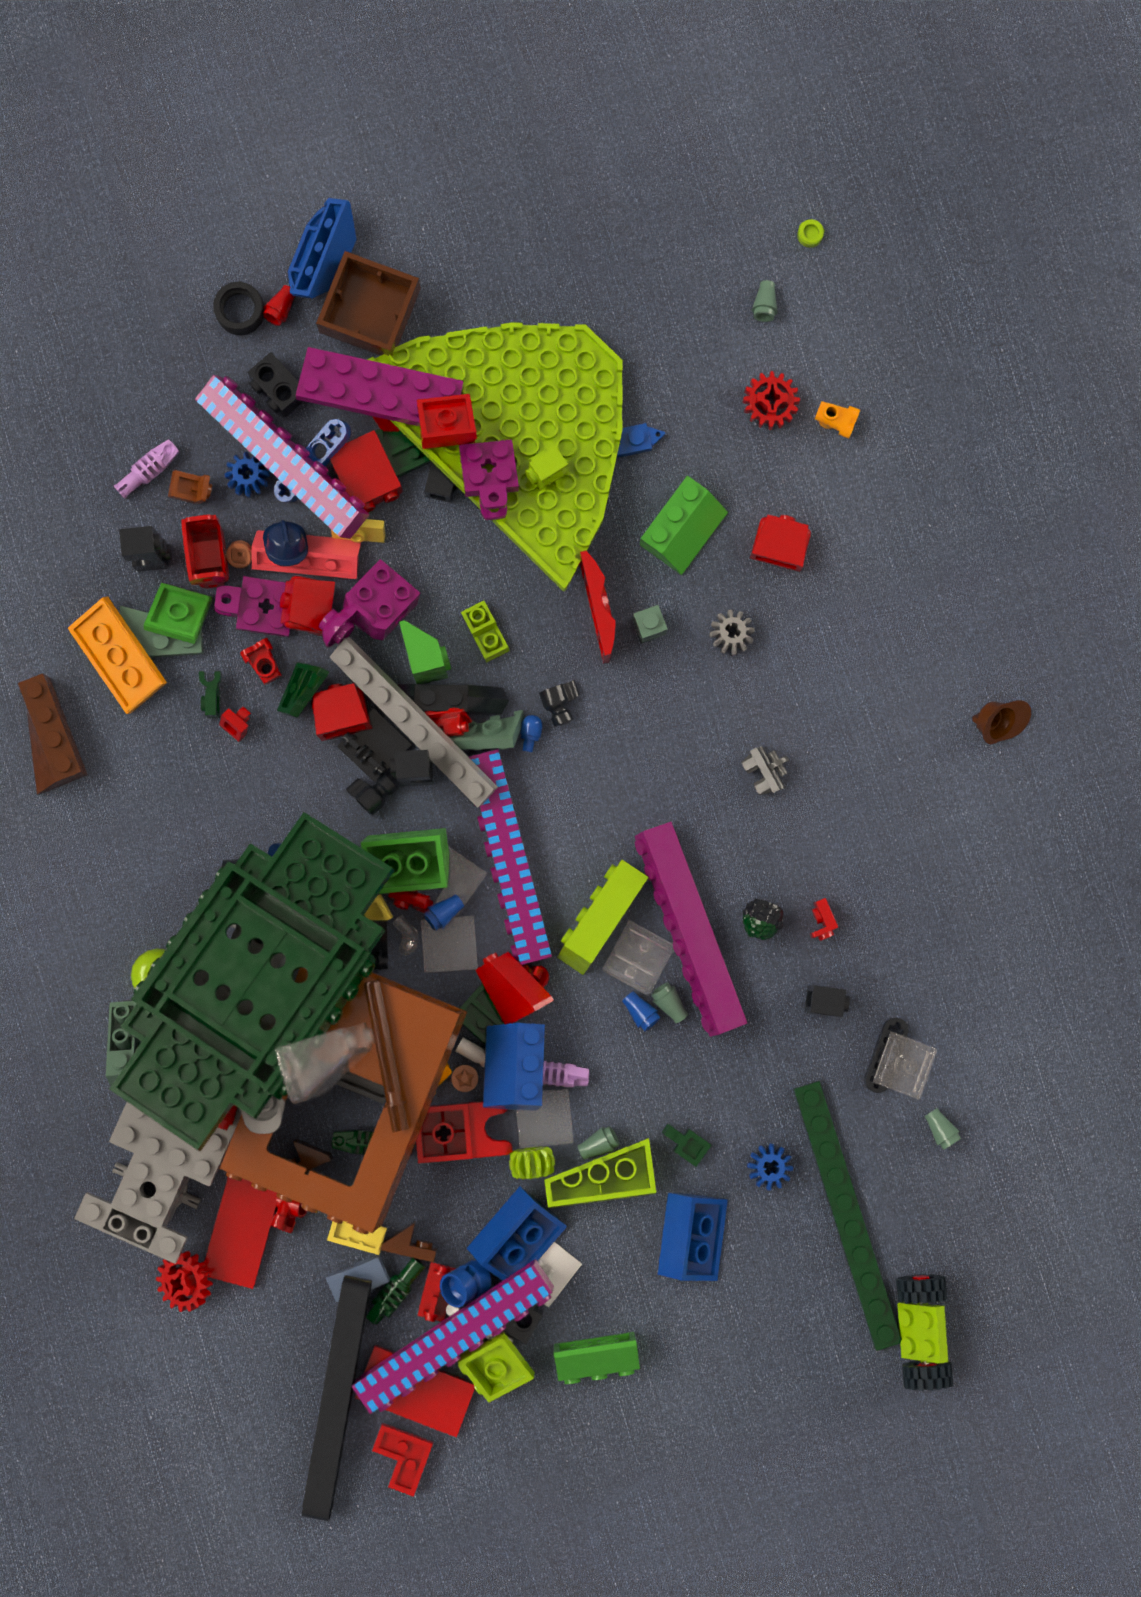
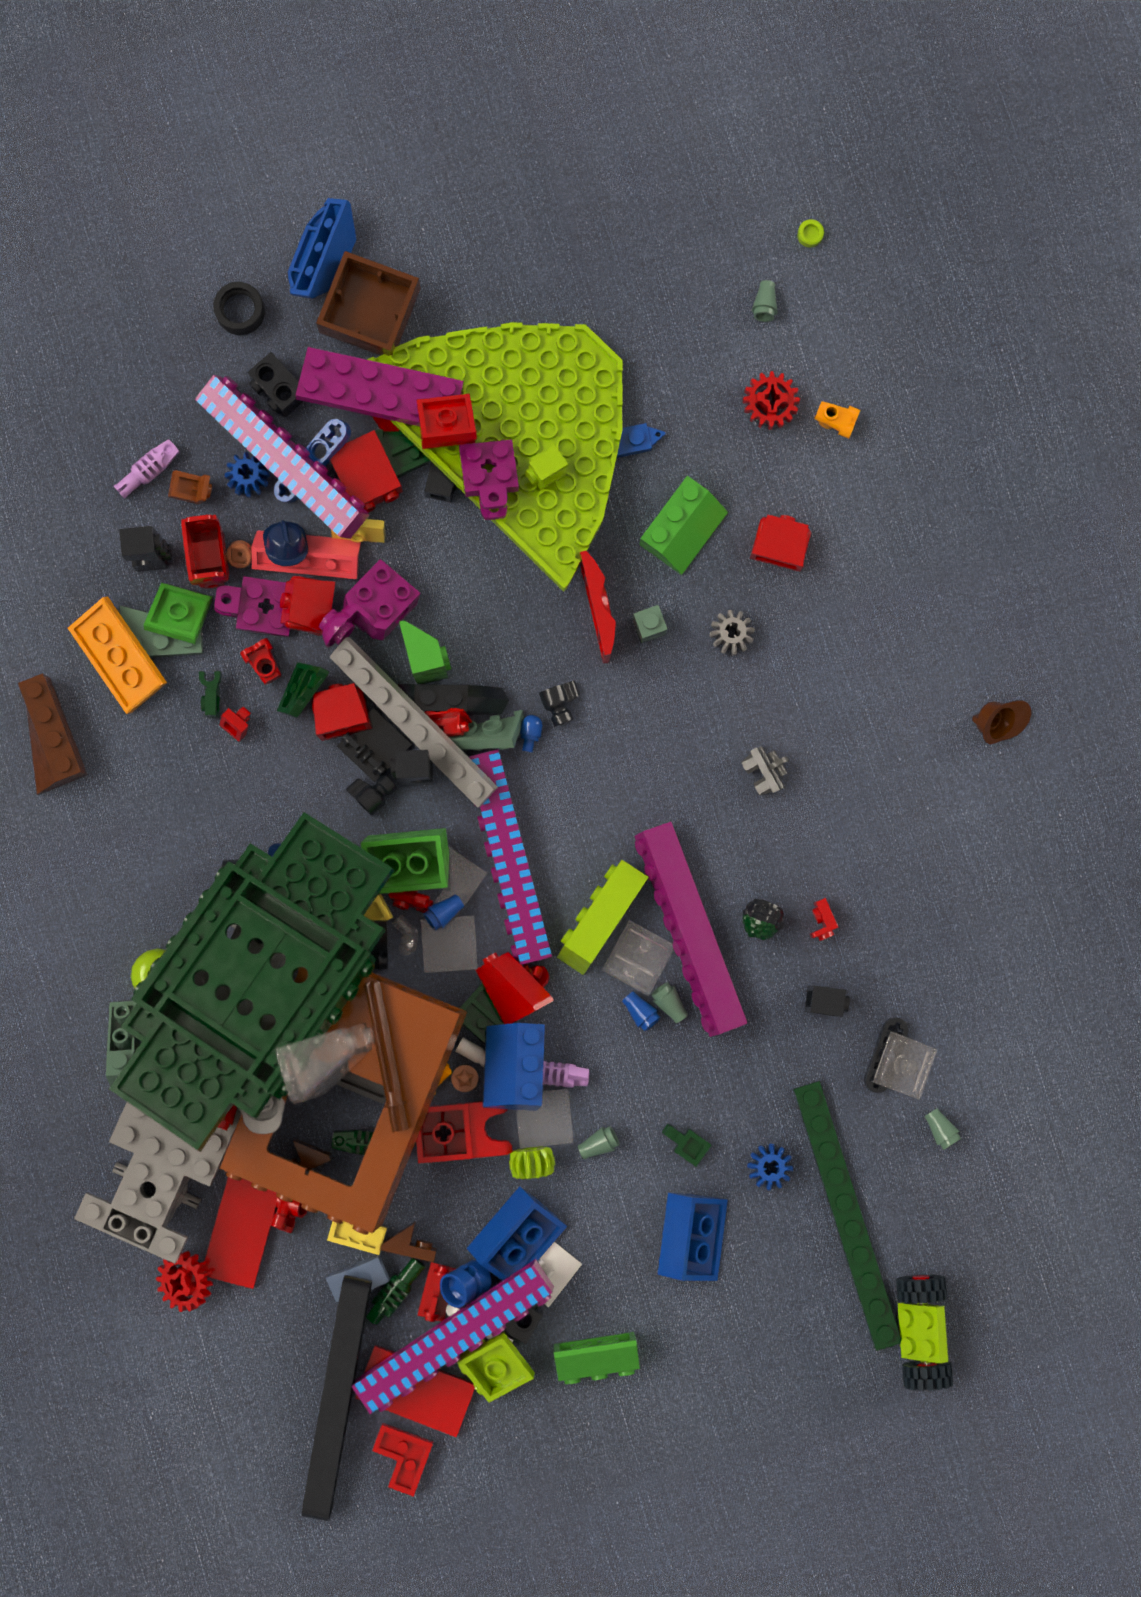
red cone [263,285,295,326] -> none
lime slope [461,600,510,663] -> none
lime wedge [544,1138,657,1209] -> none

